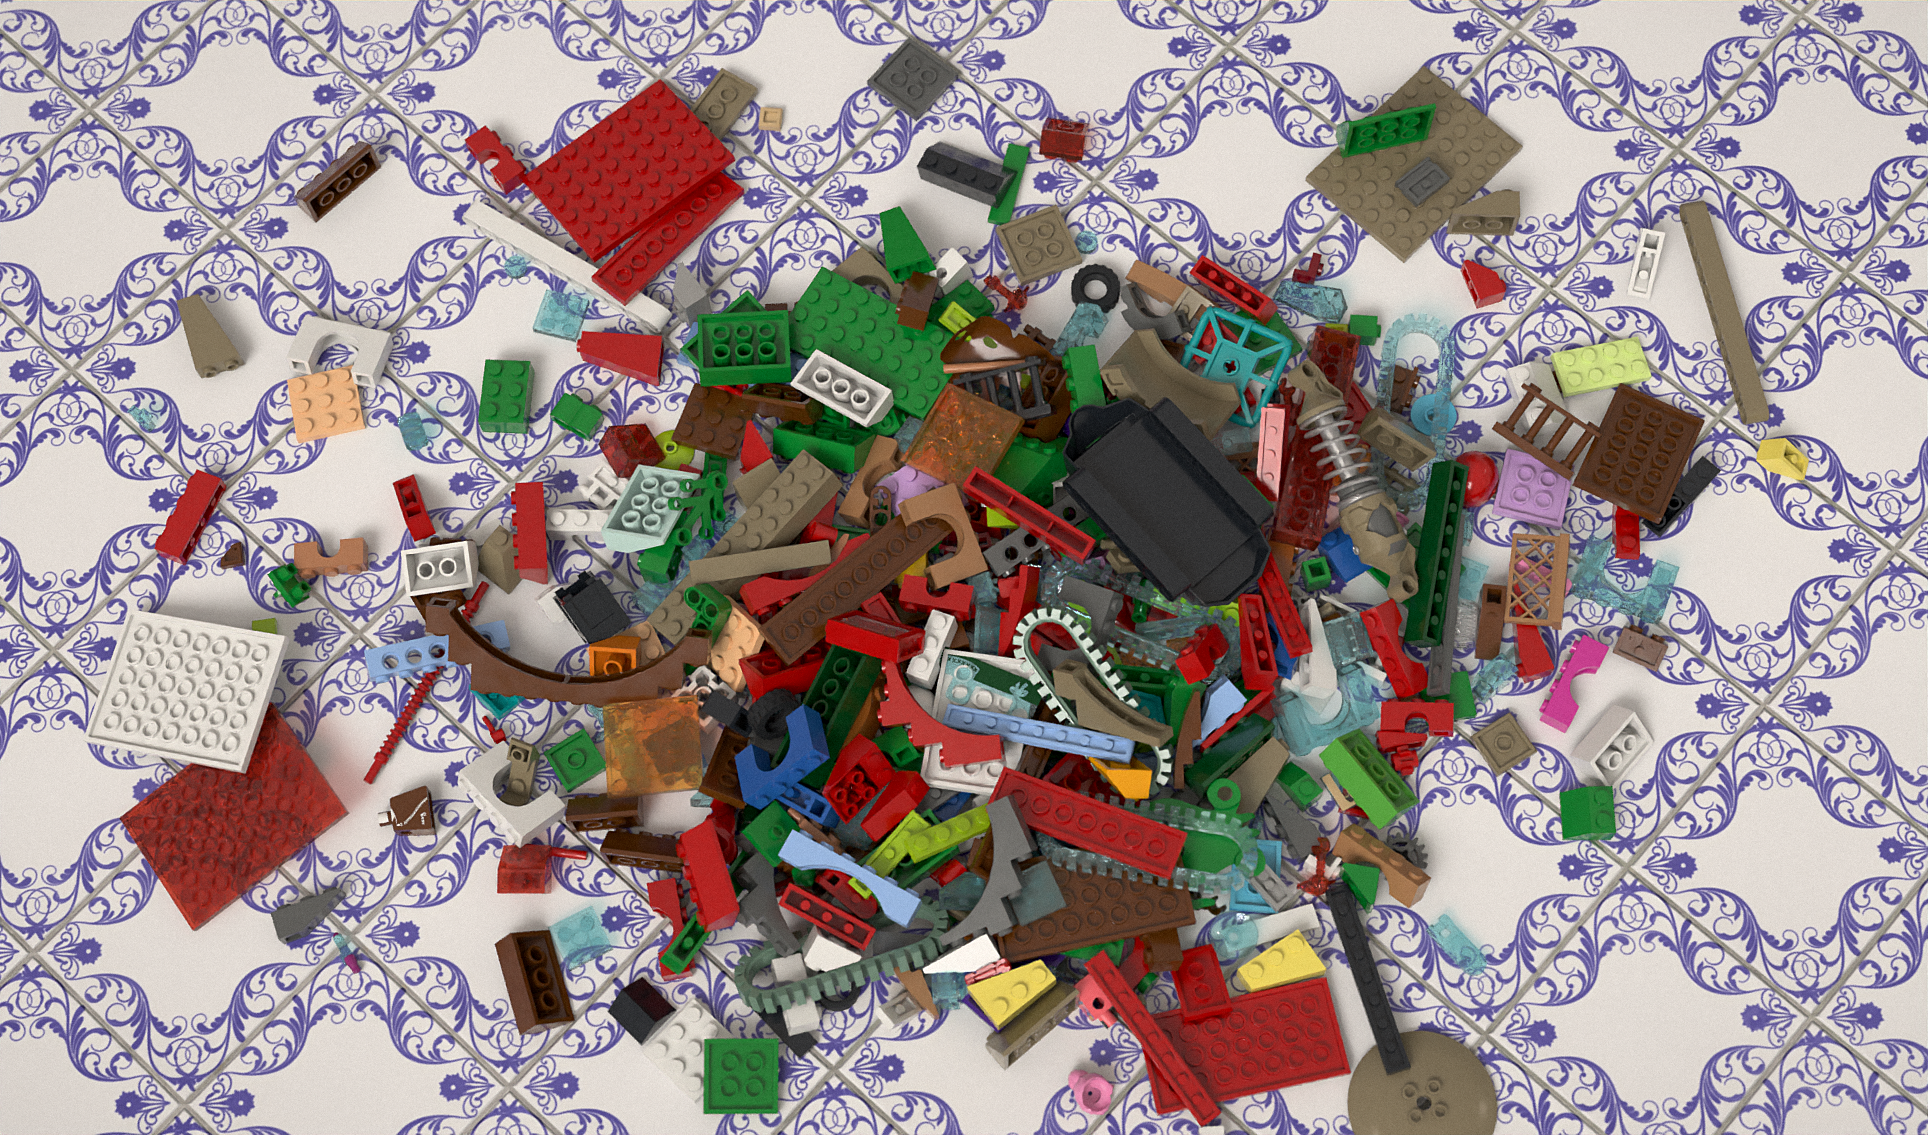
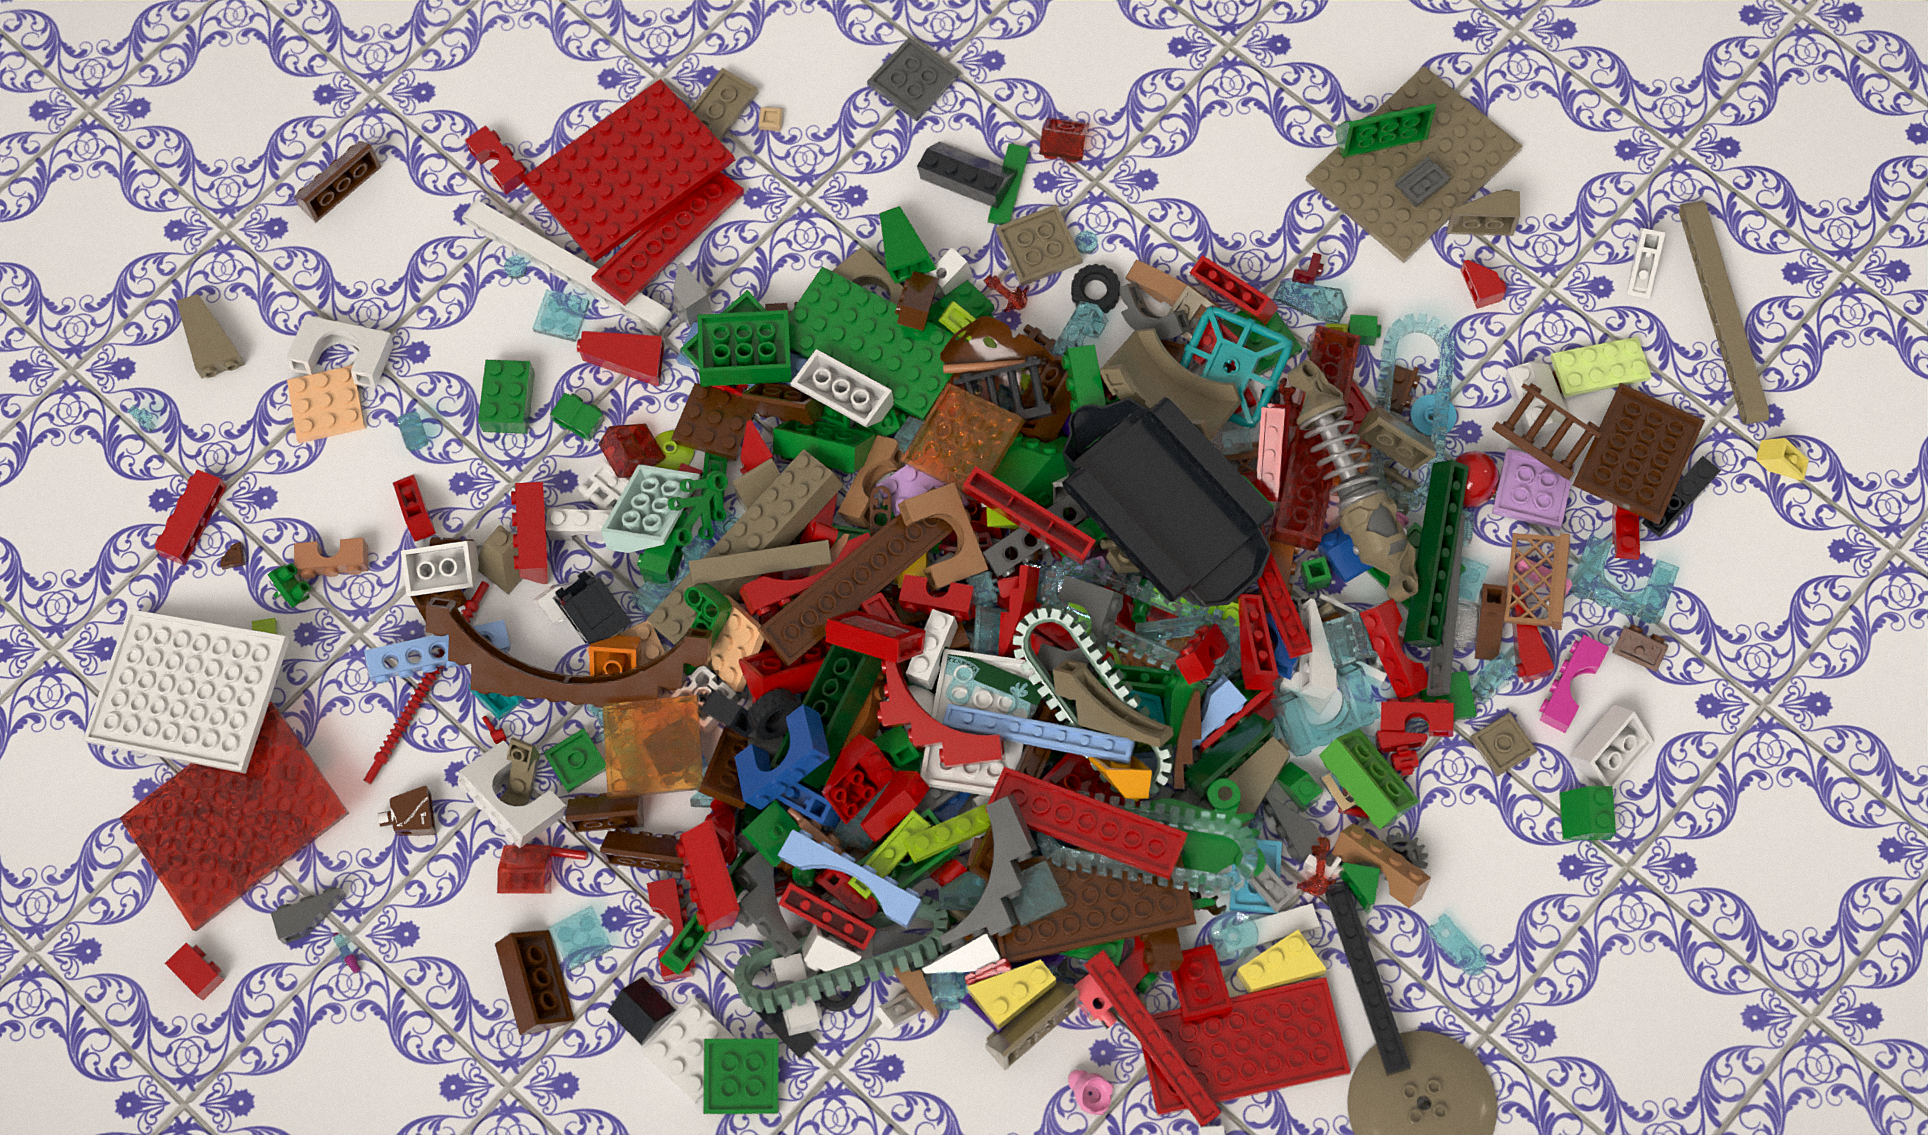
none -> red brick [165,942,224,1000]

